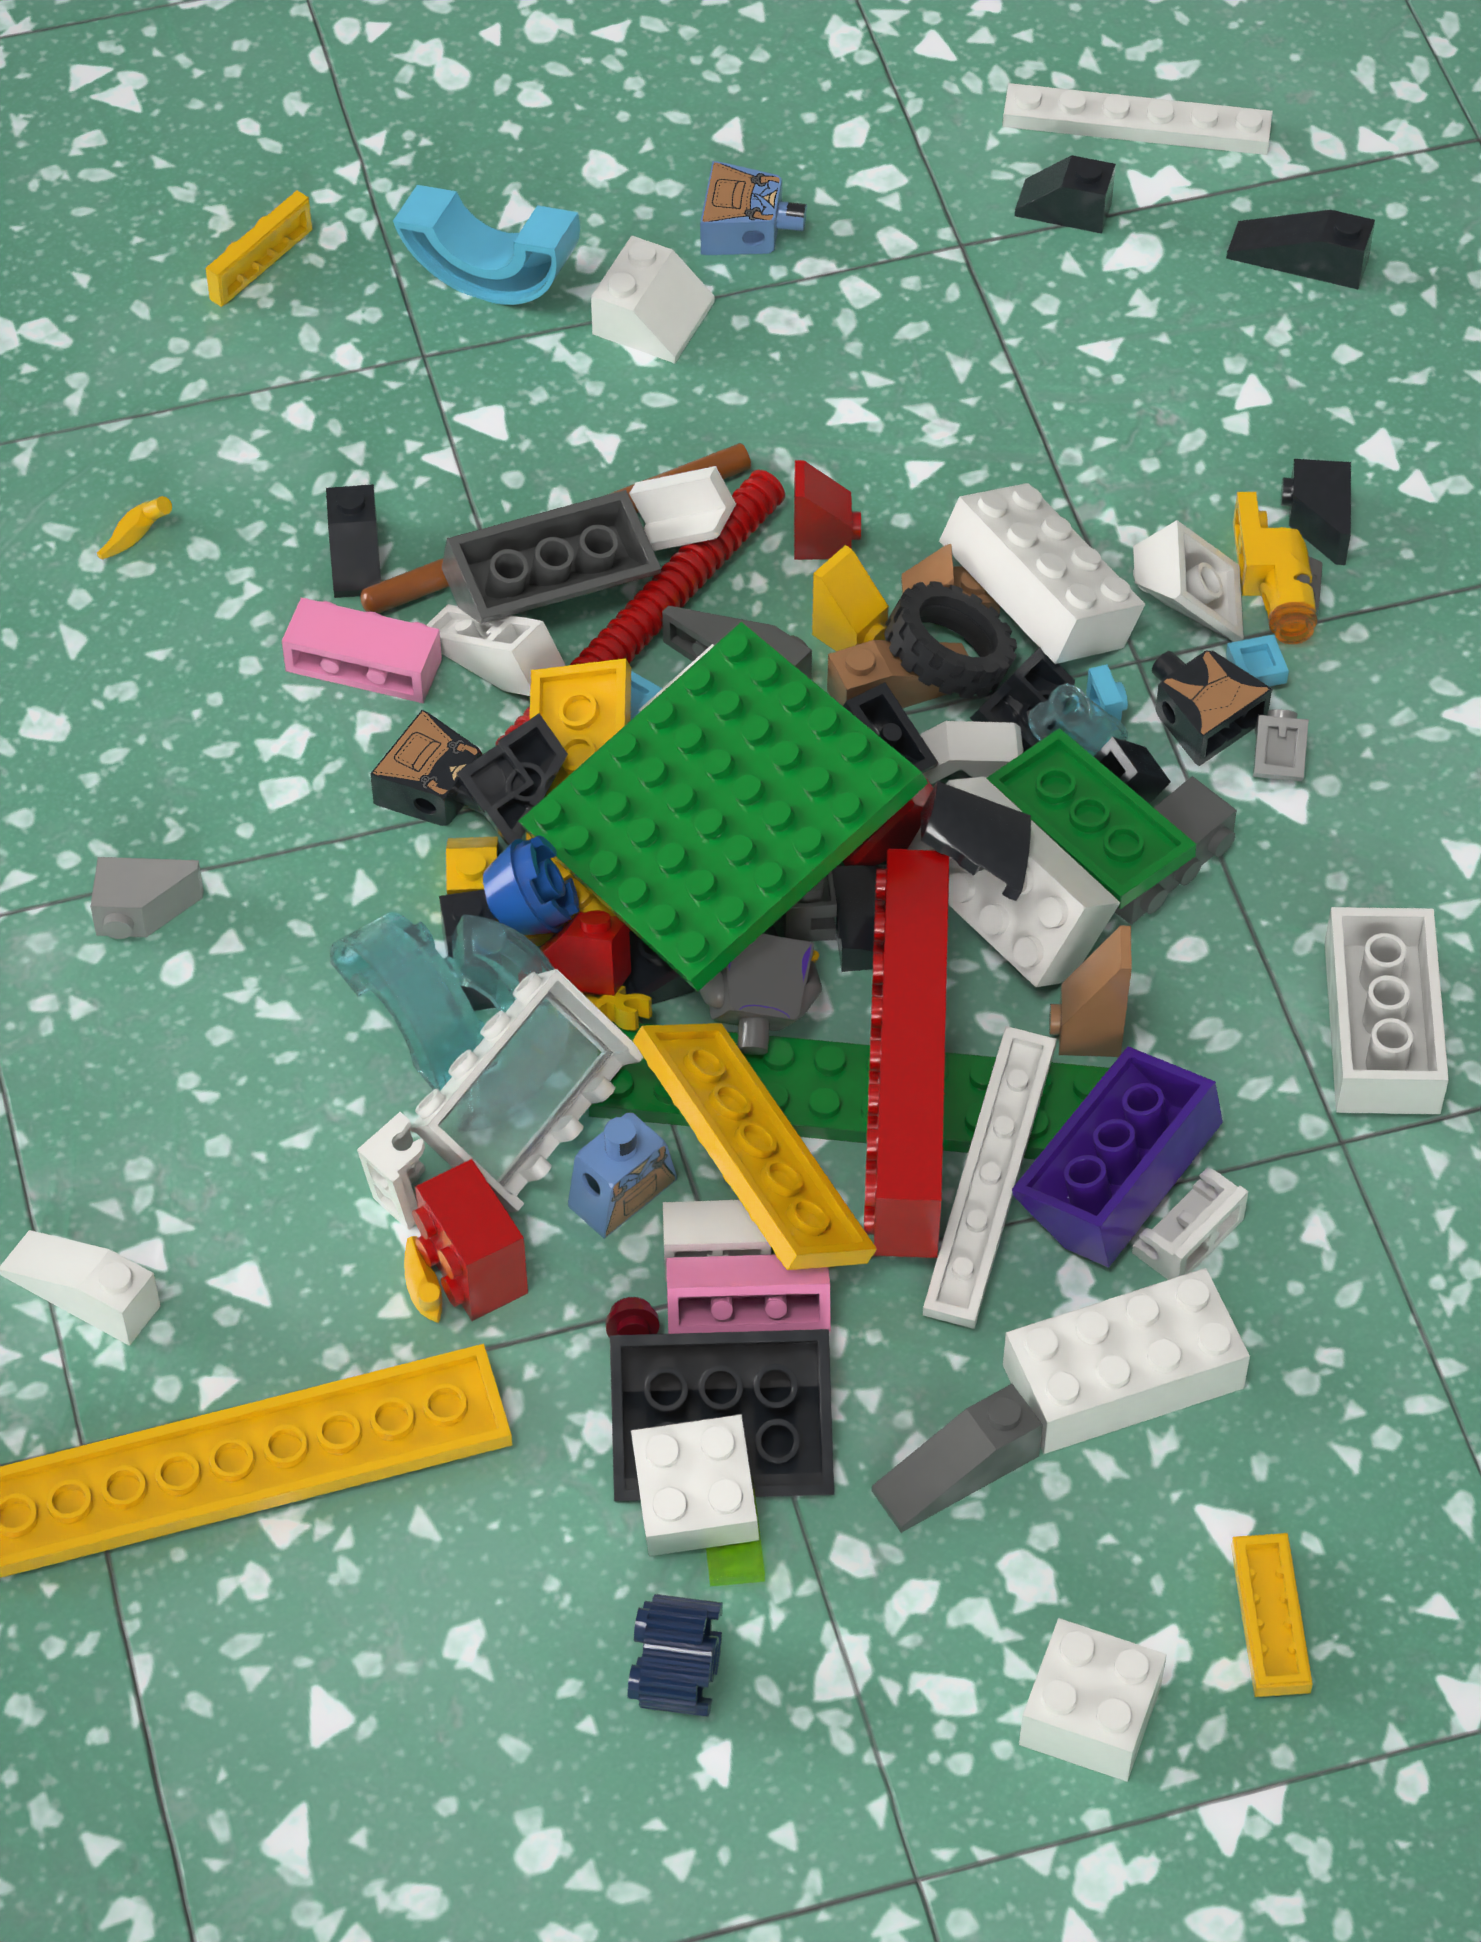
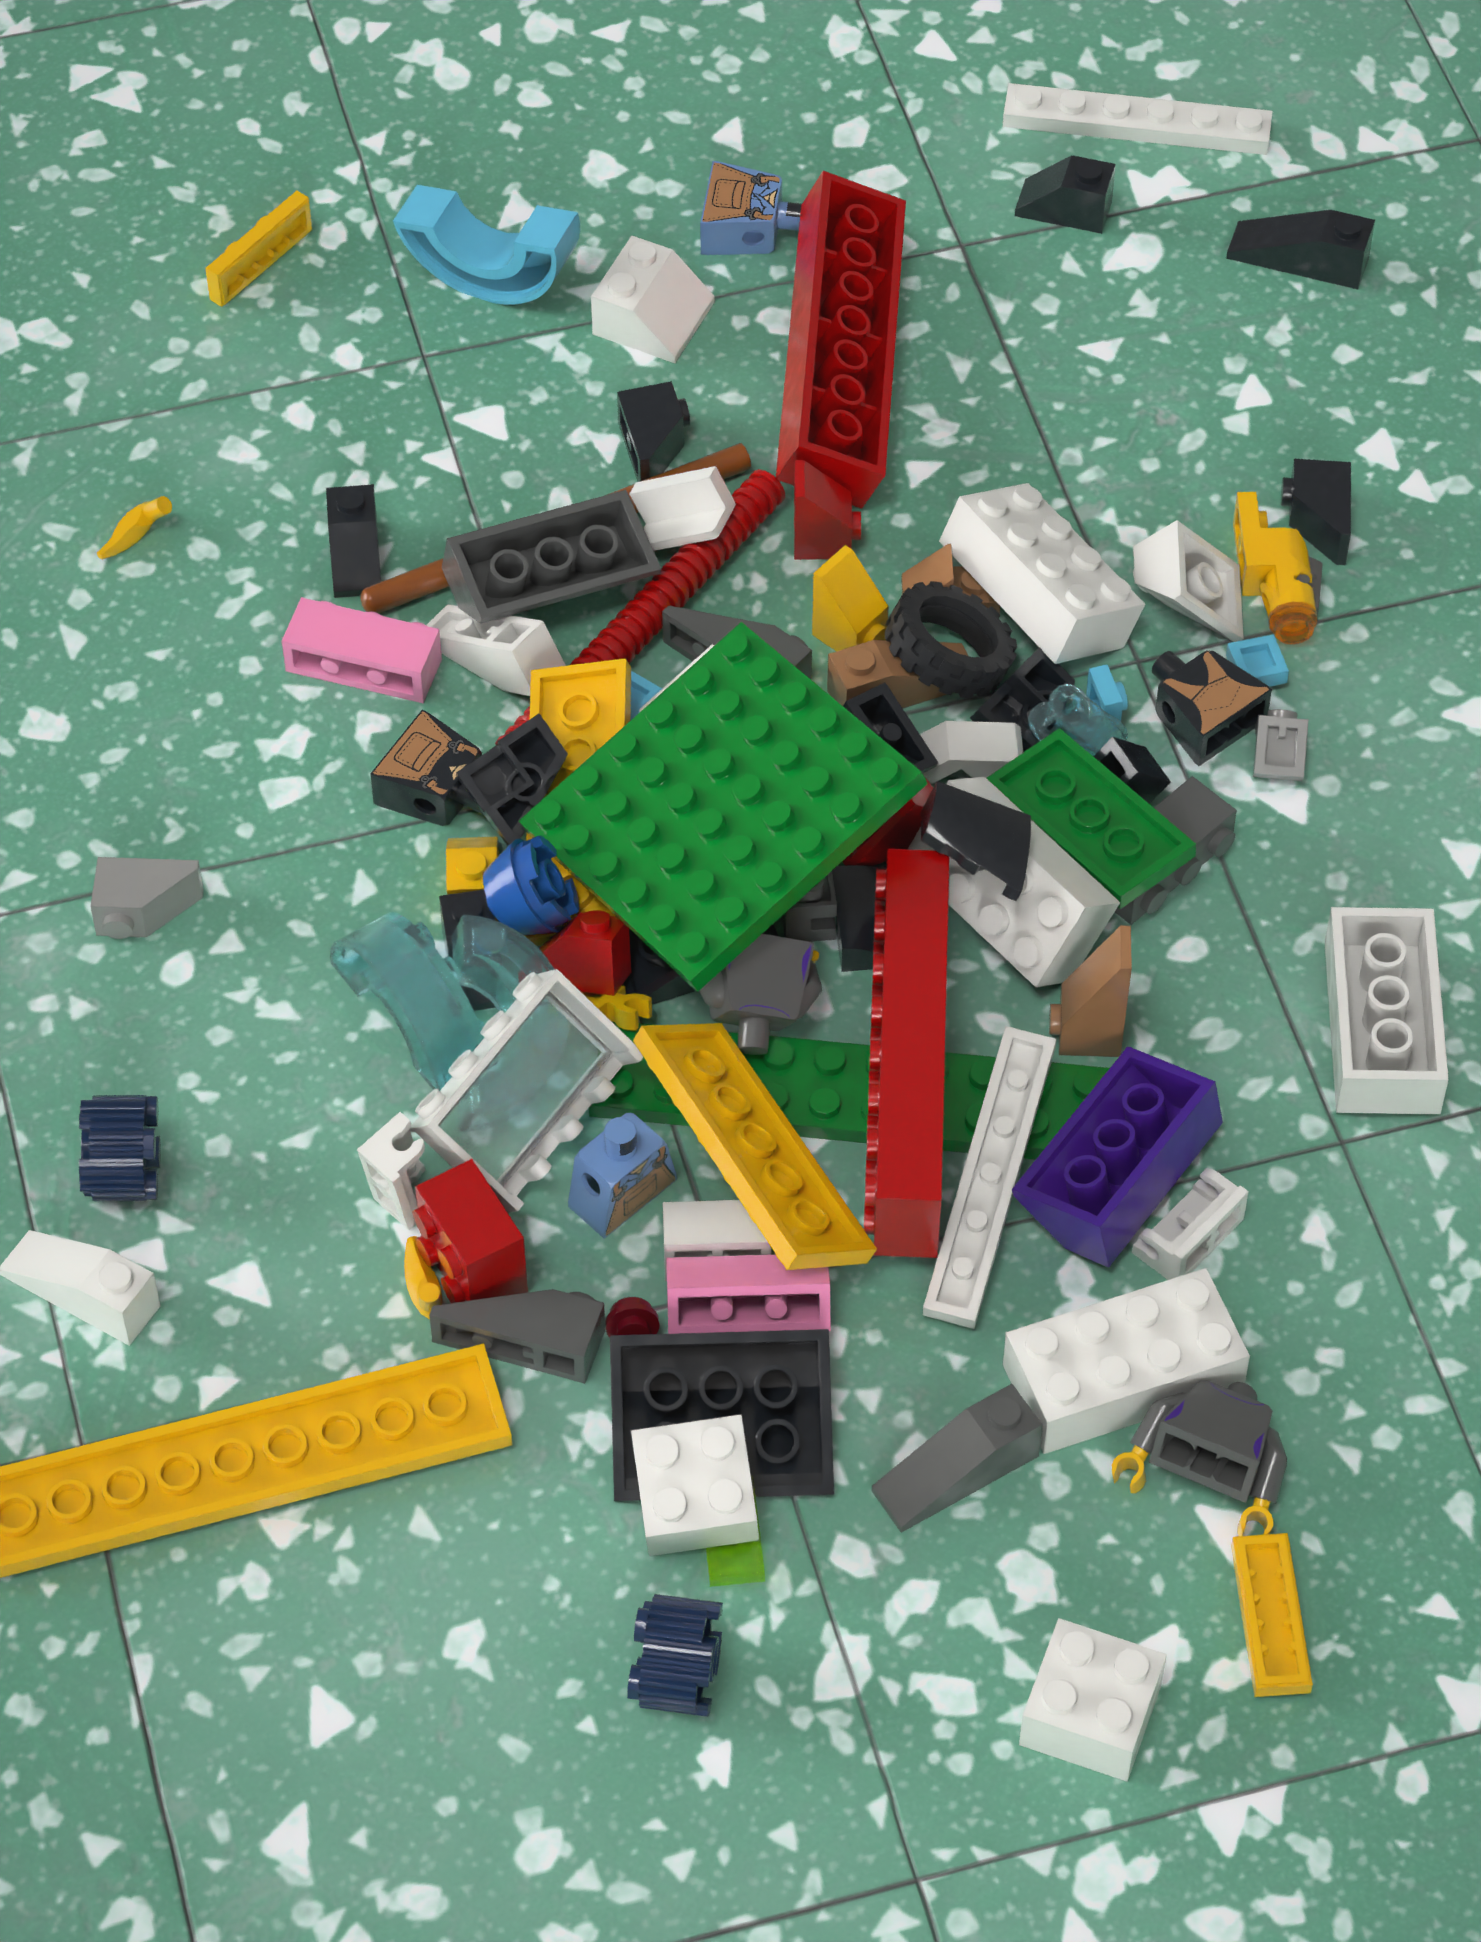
none -> dark blue brick [79,1095,161,1201]
none -> dark grey slope [429,1289,605,1384]
none -> black slope [617,381,690,482]
none -> red brick [776,170,906,509]
none -> dark grey torso [1112,1380,1287,1536]

